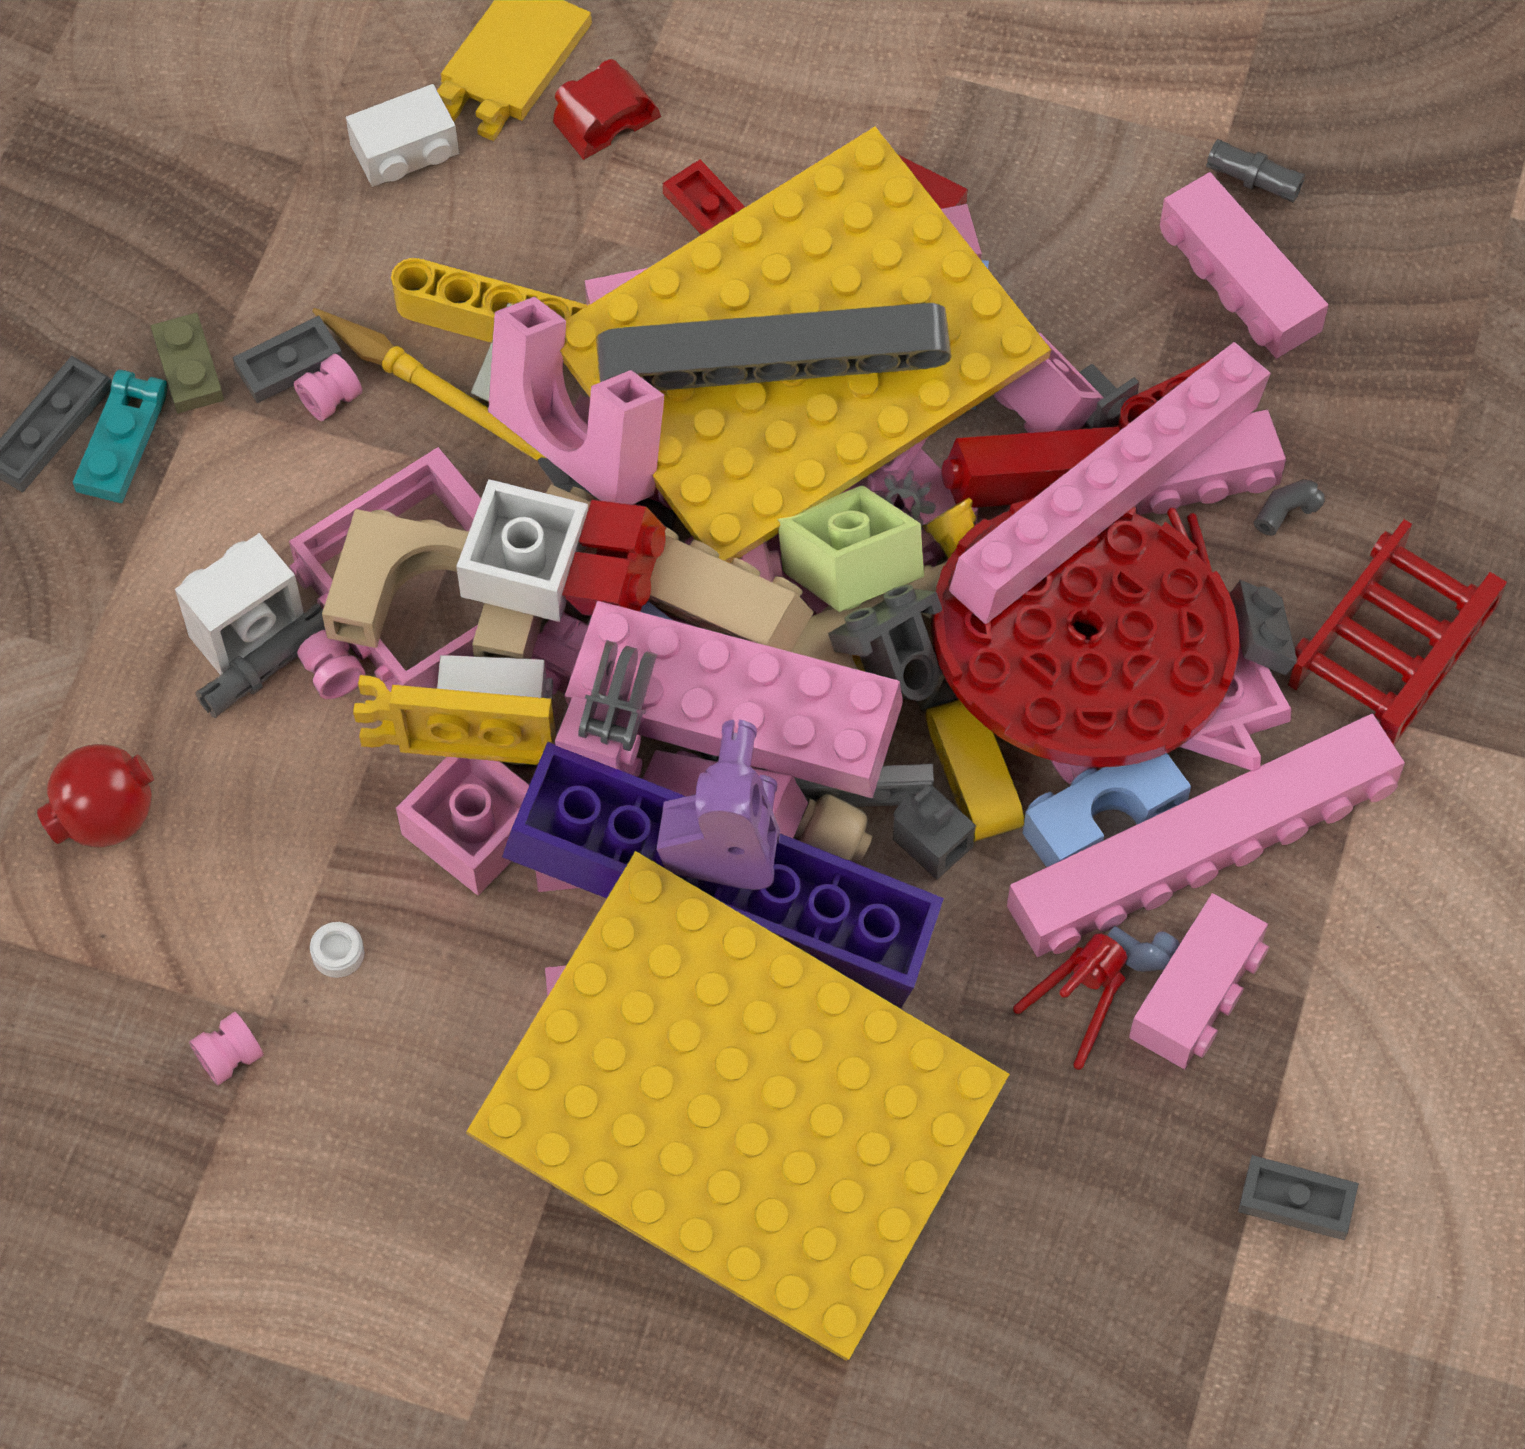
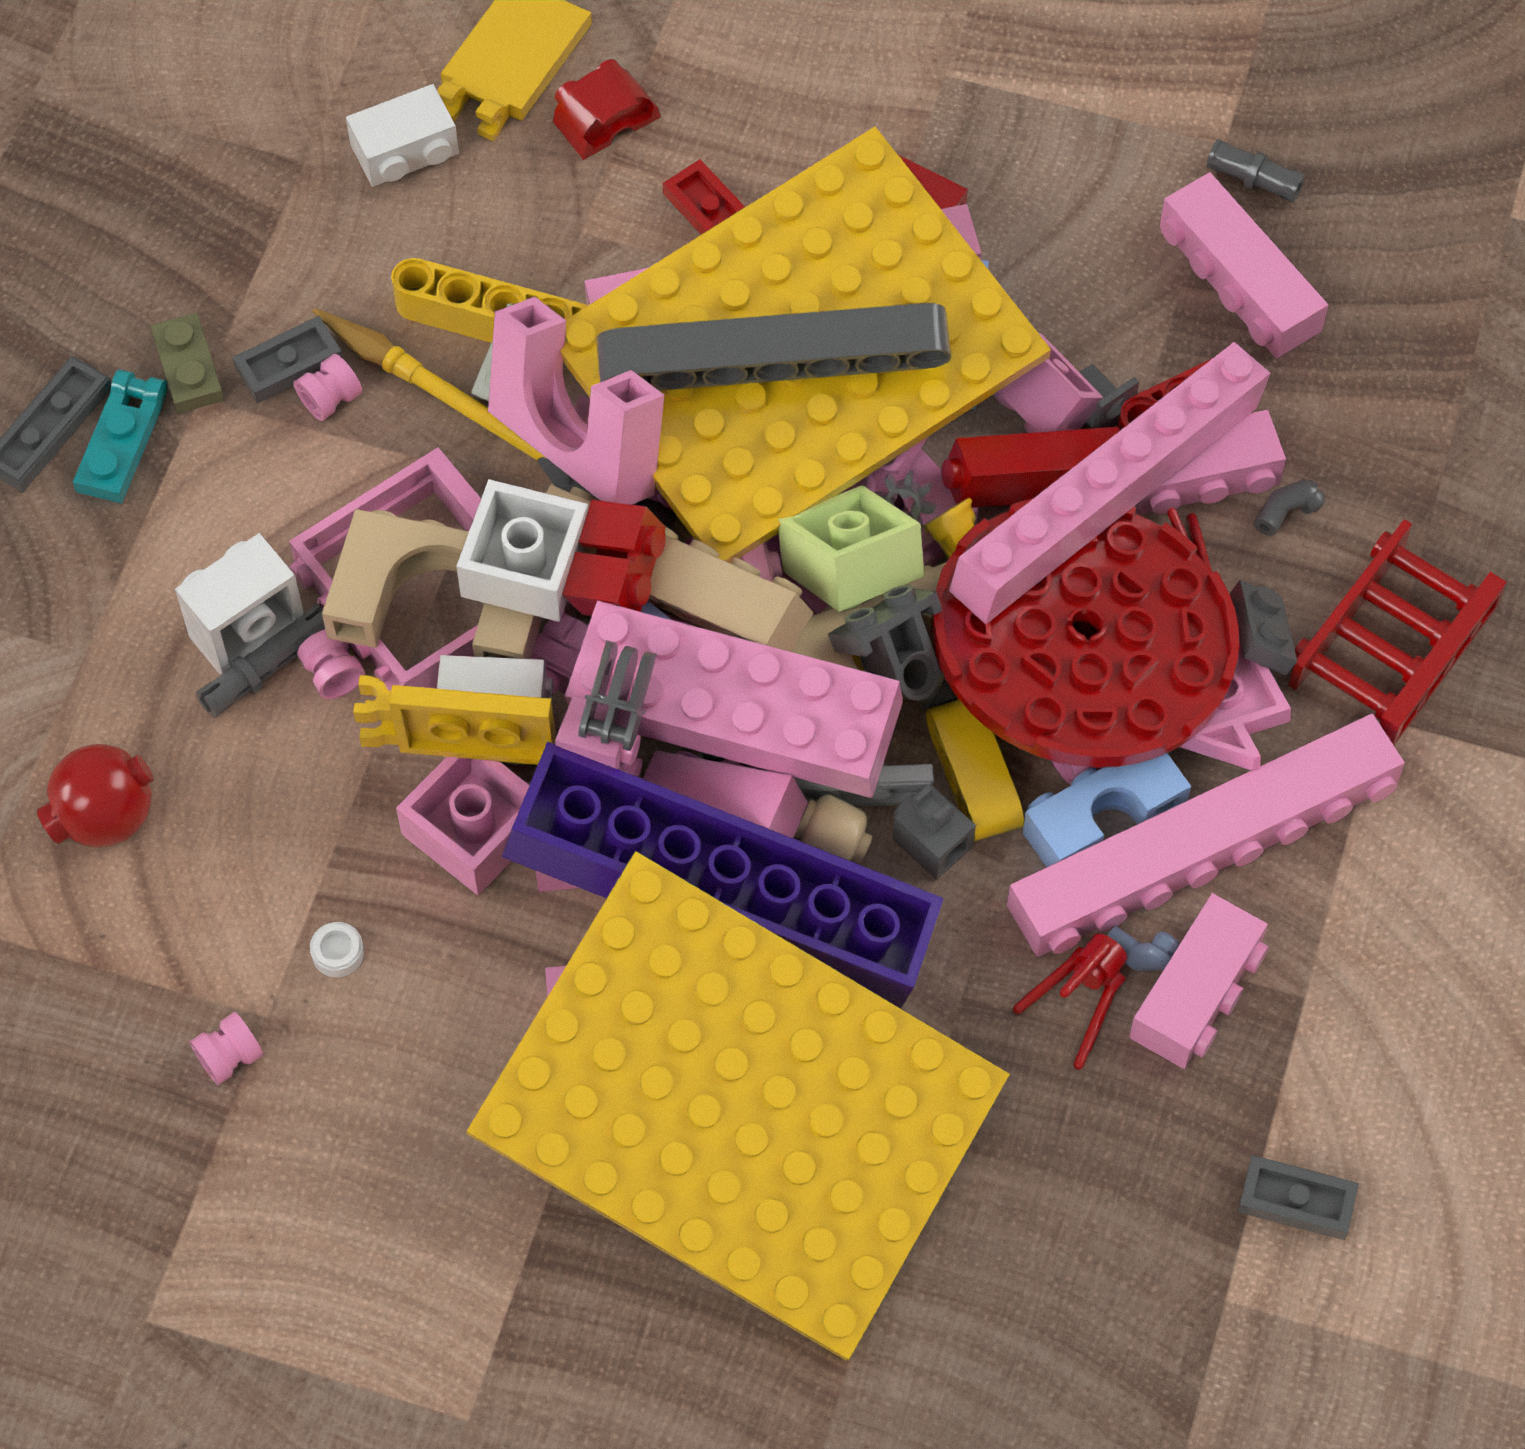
medium lavender piece [657,720,780,890] -> none

